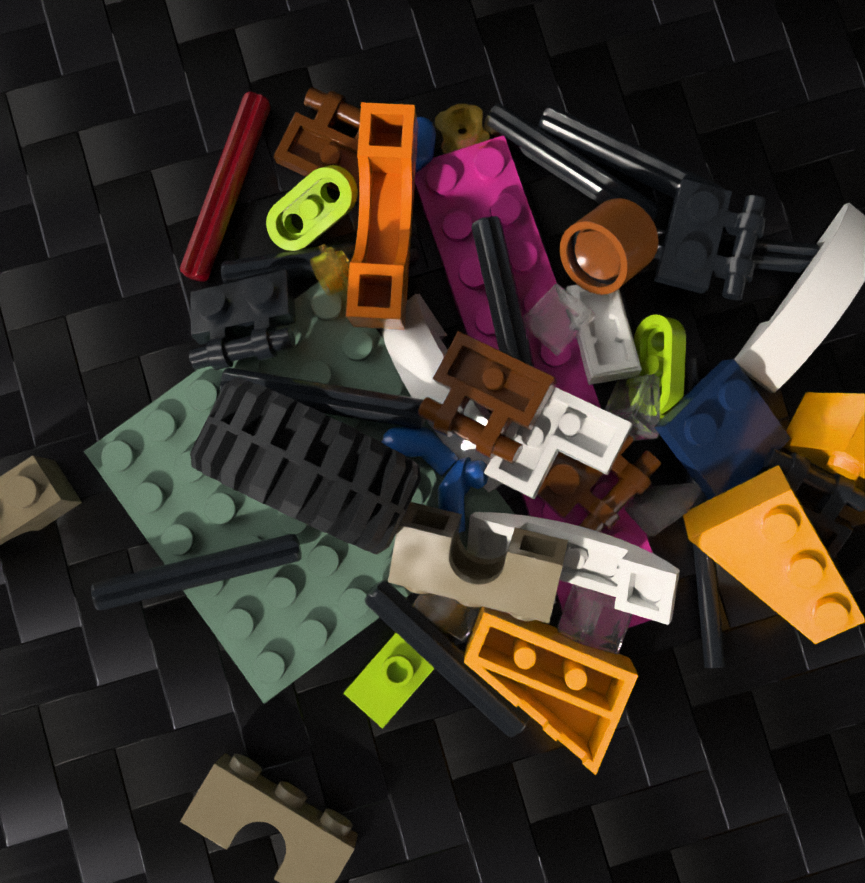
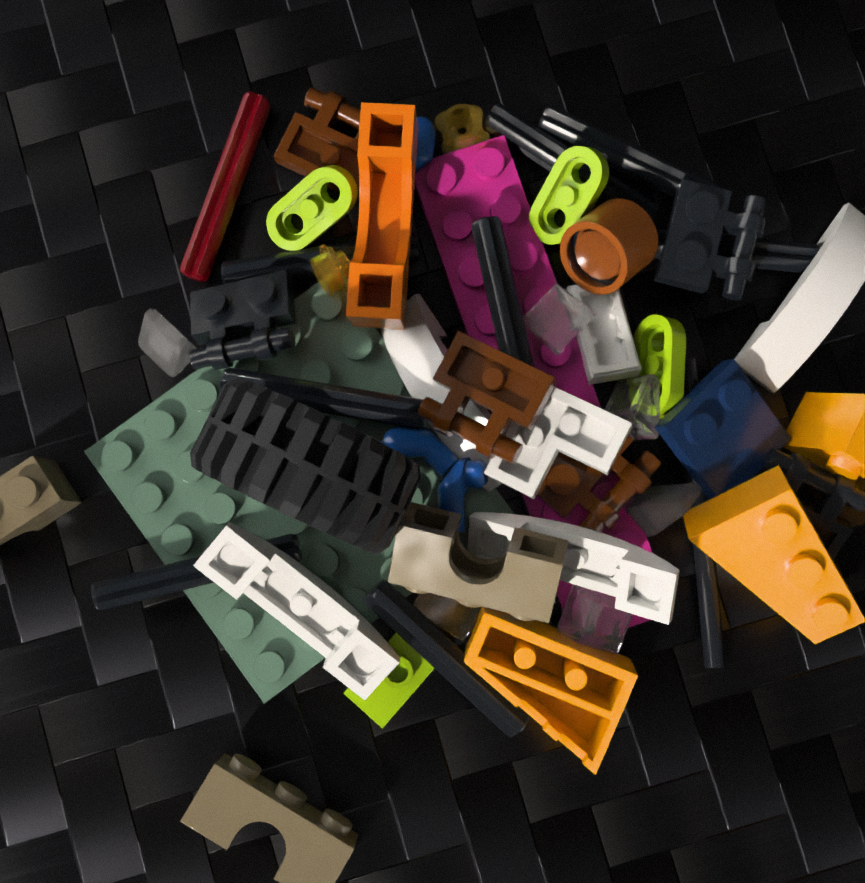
none -> clear slope [138,308,196,377]
none -> white slope [193,522,400,700]
none -> lime plate [529,146,609,245]

